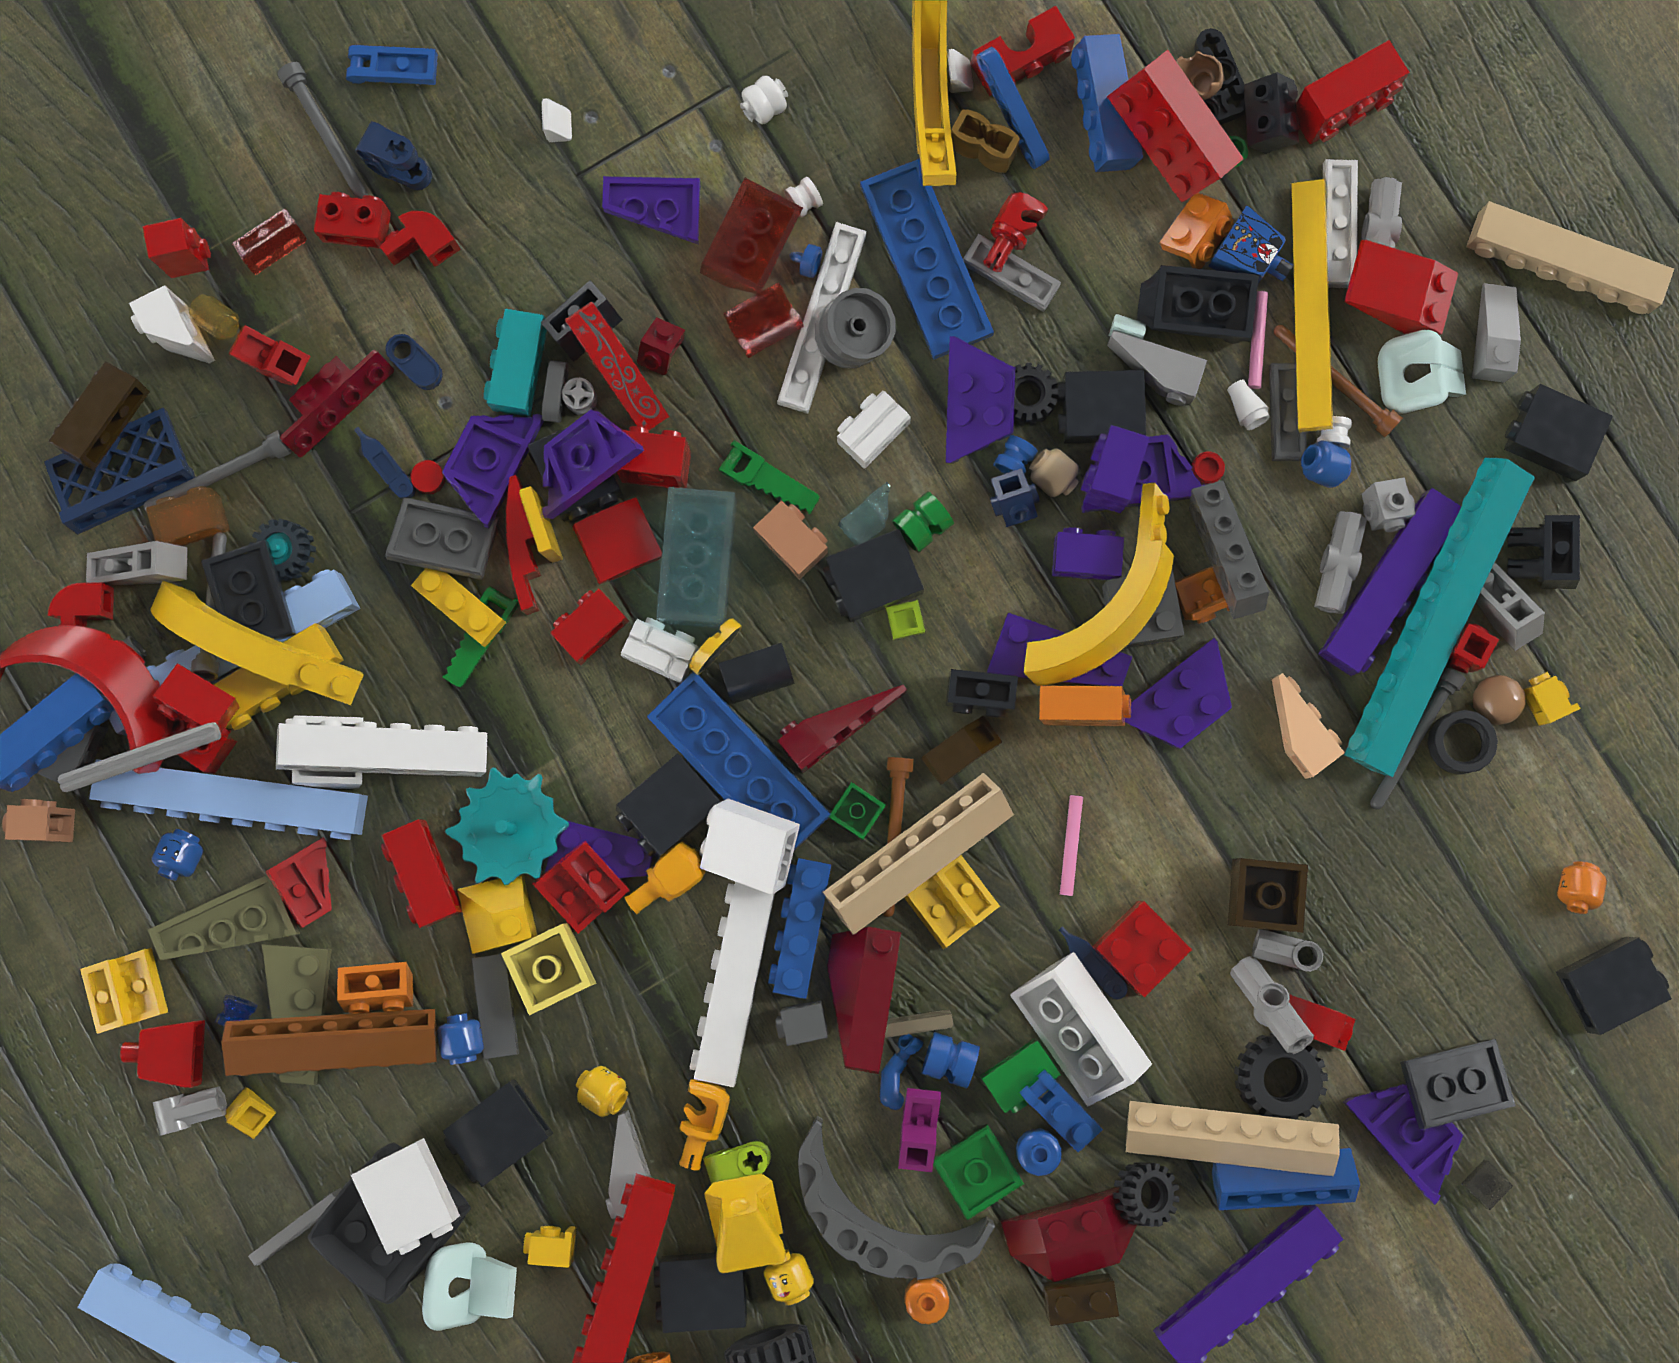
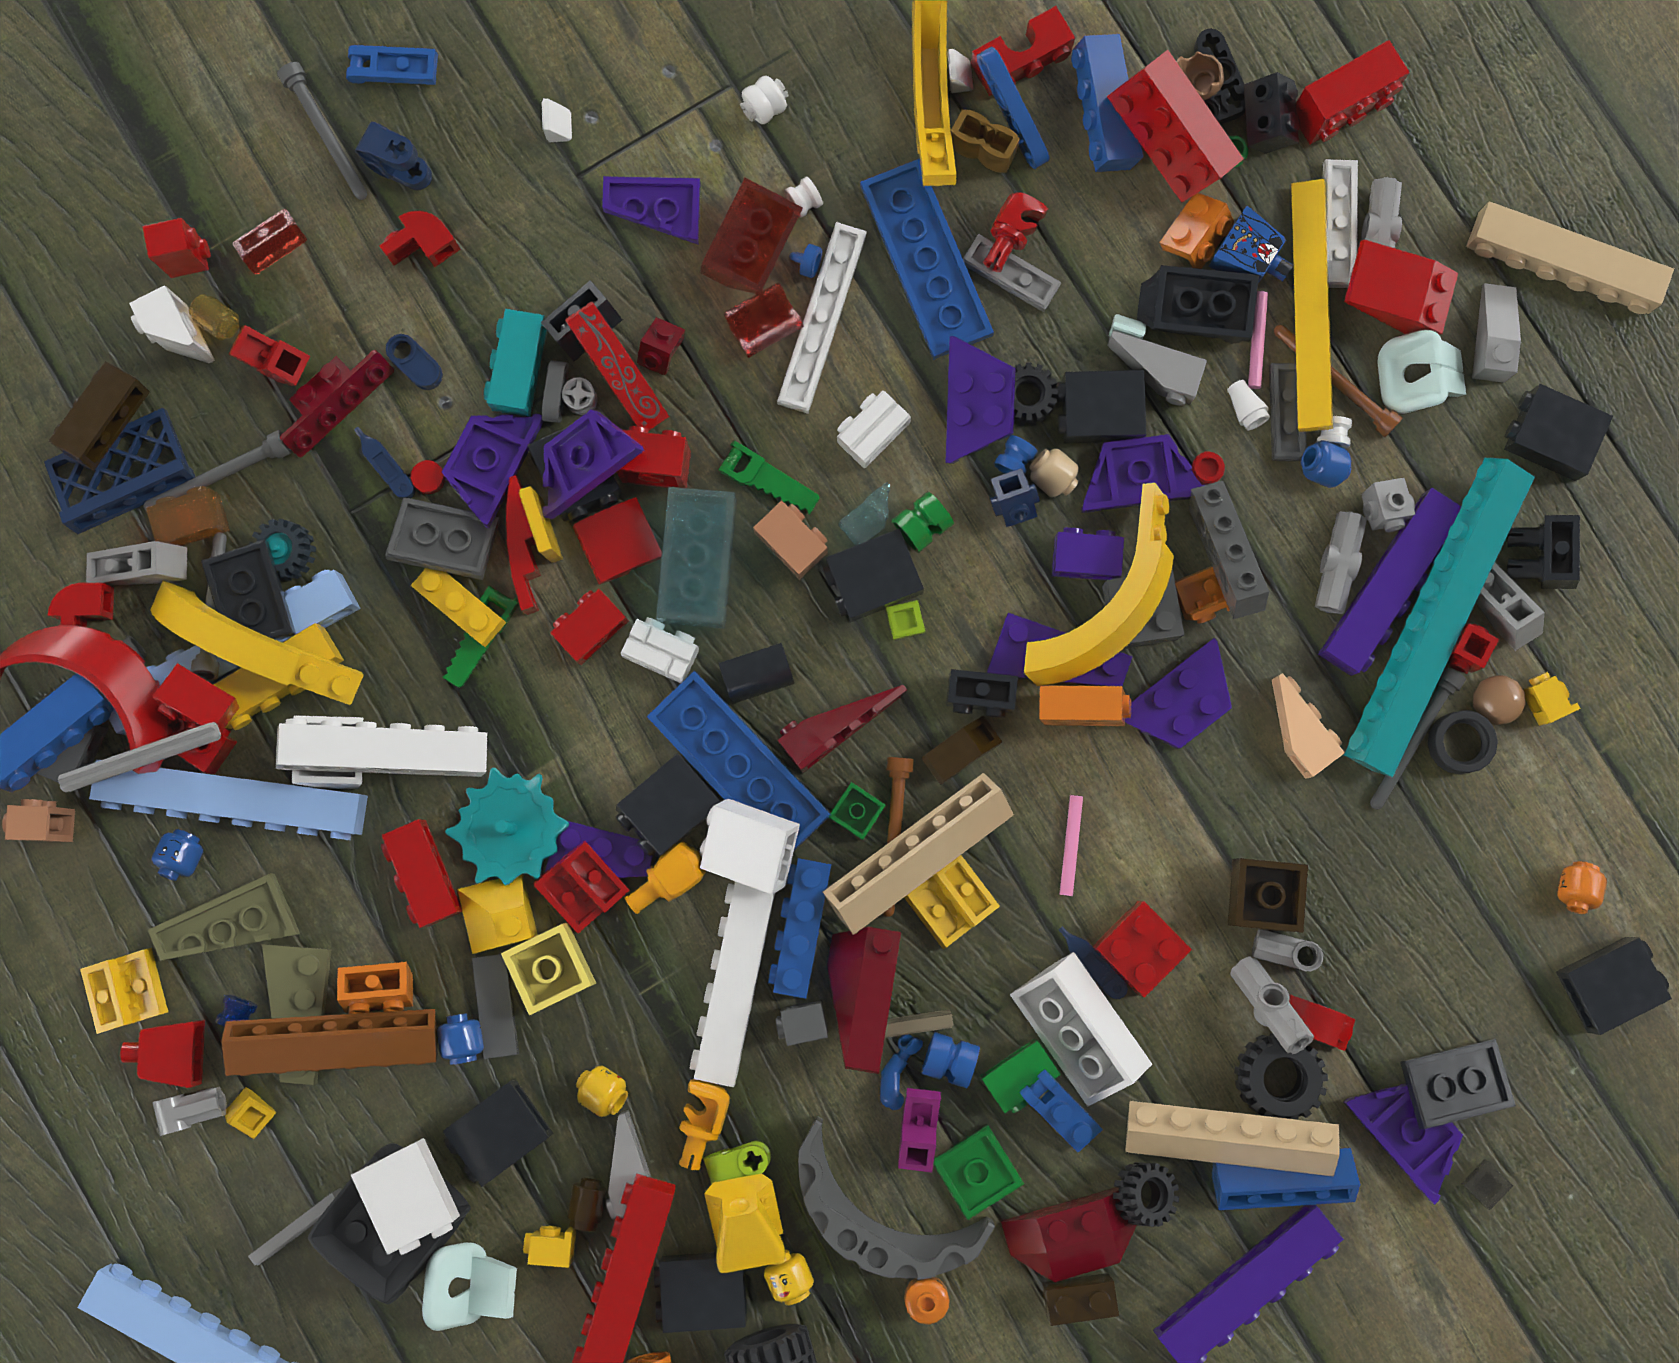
red wing [265,837,332,928] -> none
red brick [314,192,391,249] -> none
yellow tile [689,618,742,675] -> none
dark grey wheel [815,288,896,369] -> none
blue head [1016,1128,1062,1176] -> none
dark purple brick [1081,425,1150,513] -> none
none -> dark brown brick [567,1178,607,1231]

